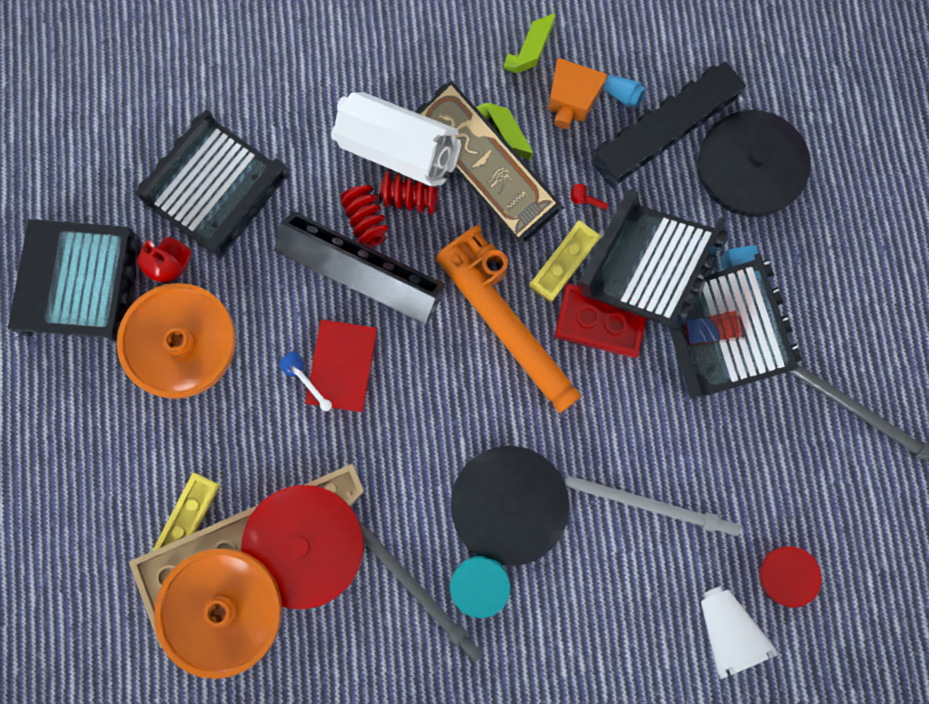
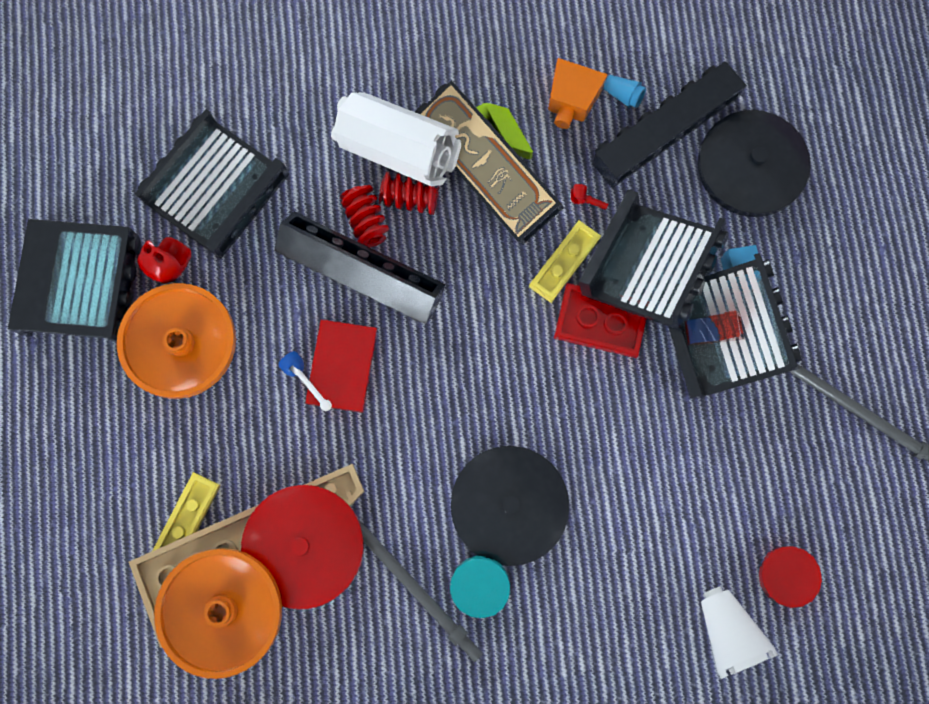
orange piece [435,225,582,414] -> none
lime piece [503,13,556,73] -> none
light grey bar [565,475,741,536] -> none

